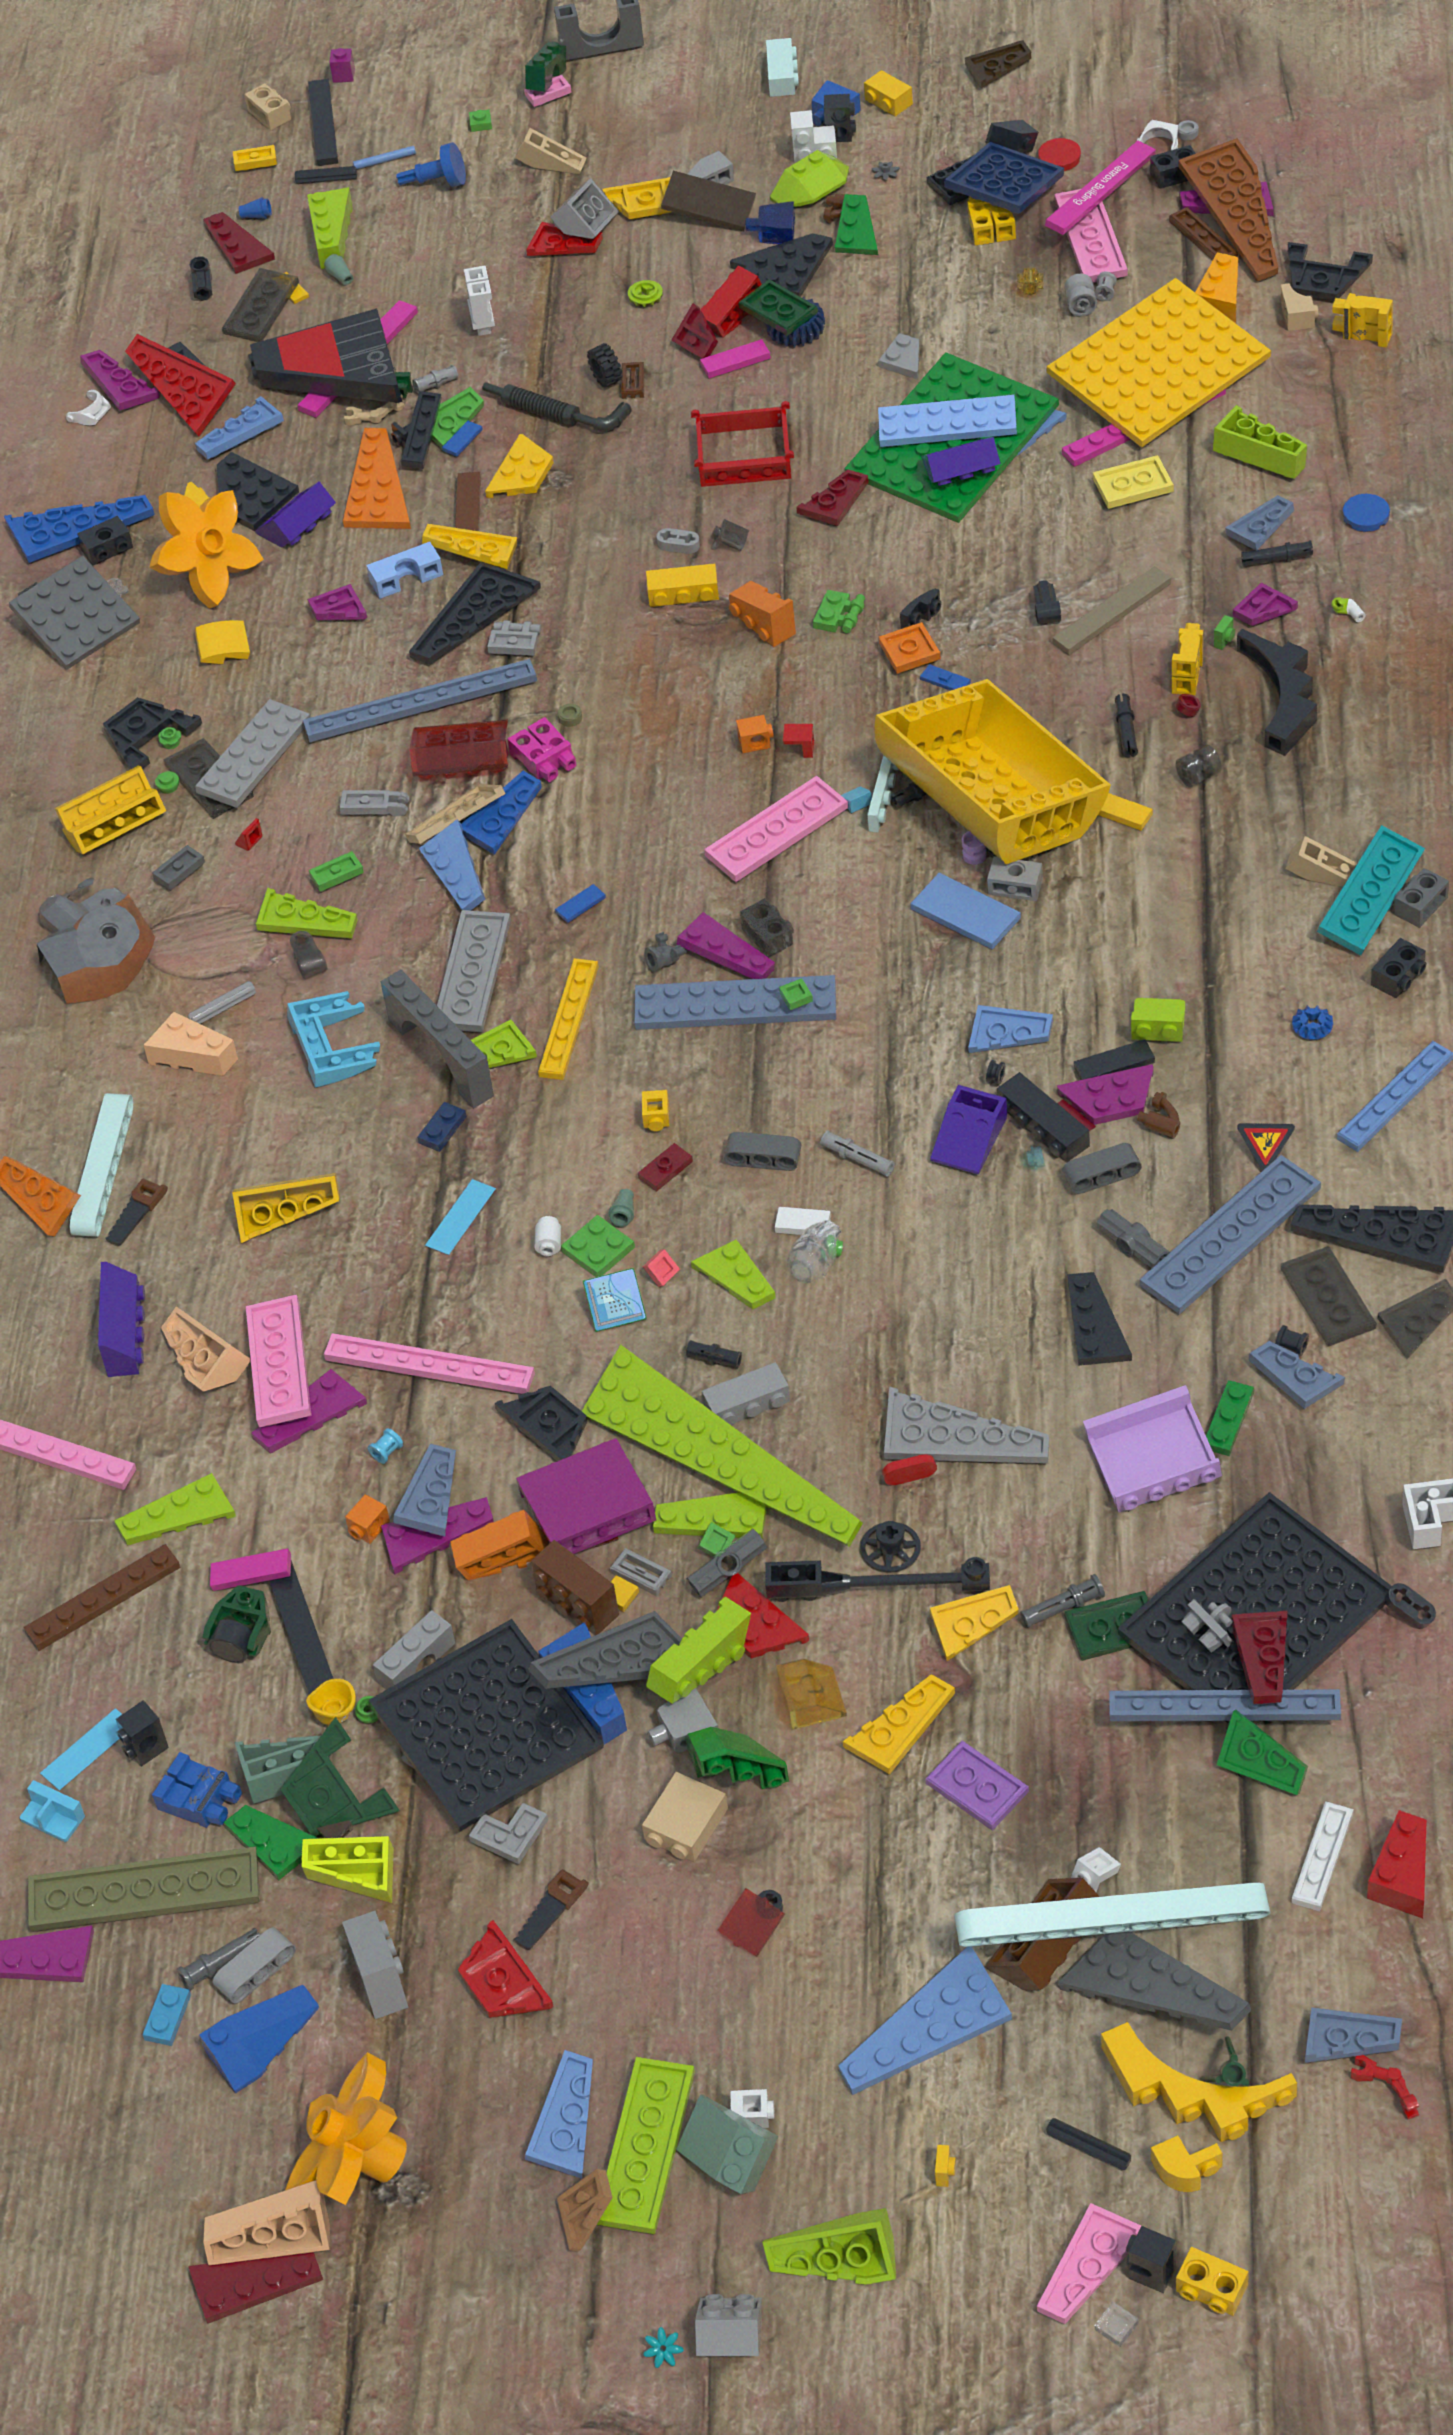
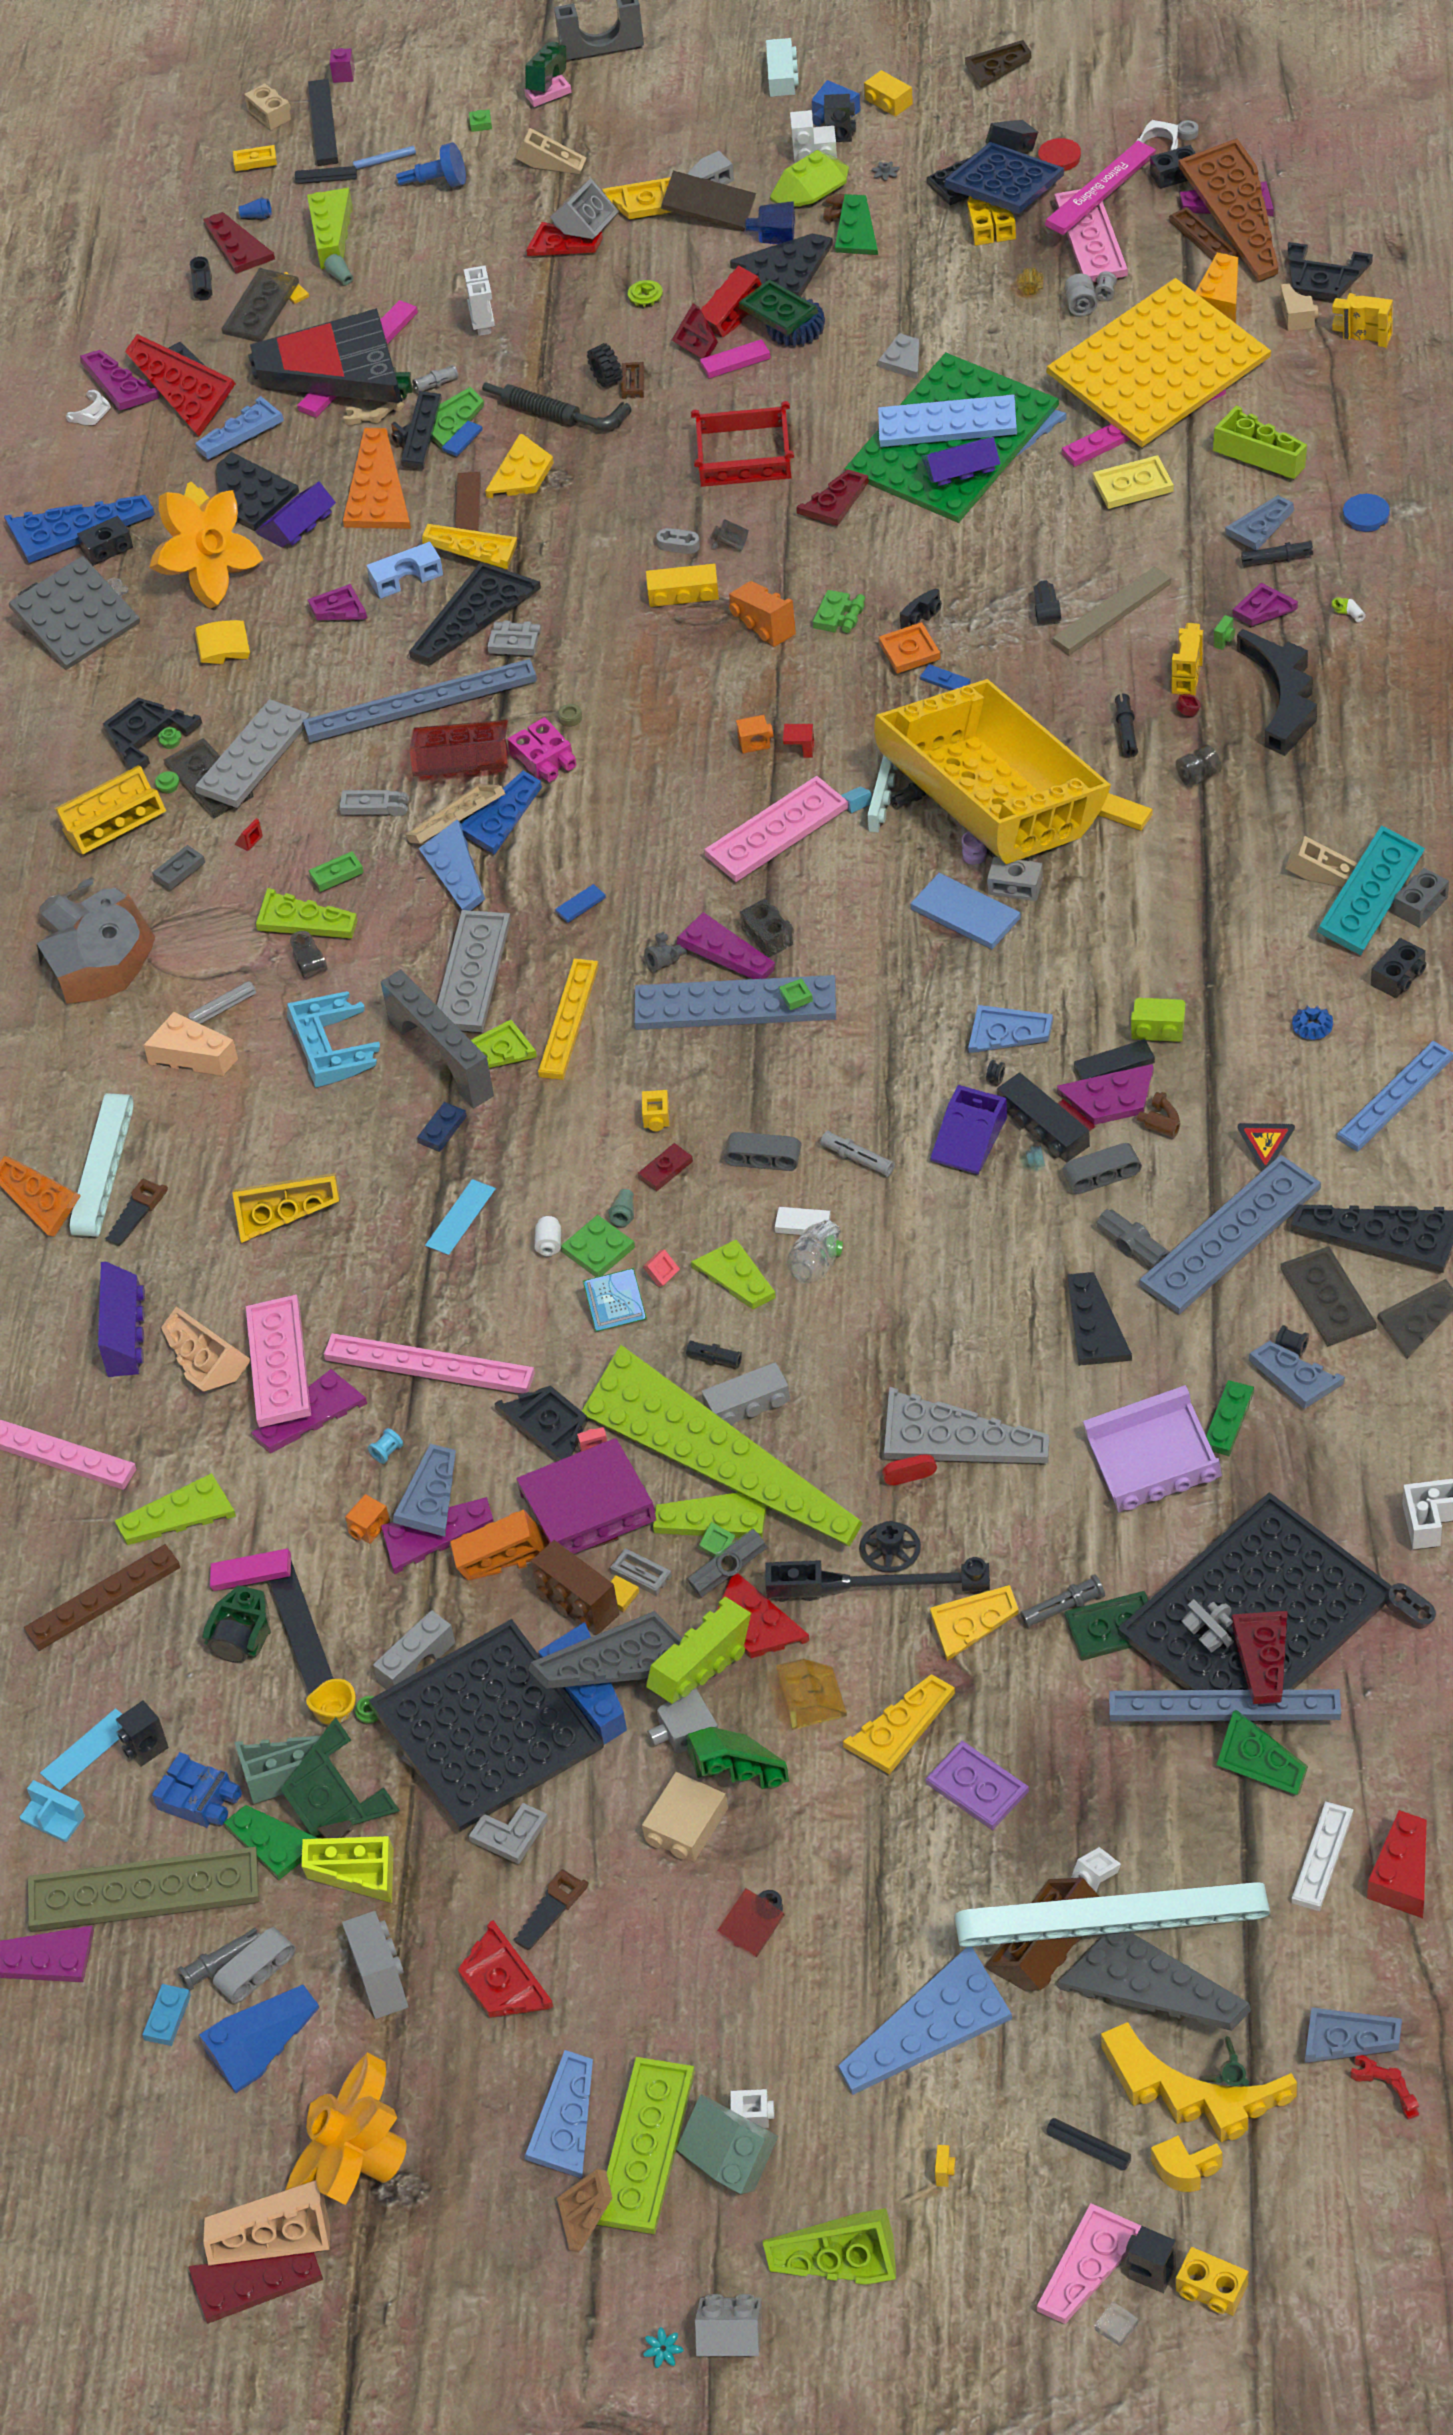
none -> coral plate [577,1427,607,1452]

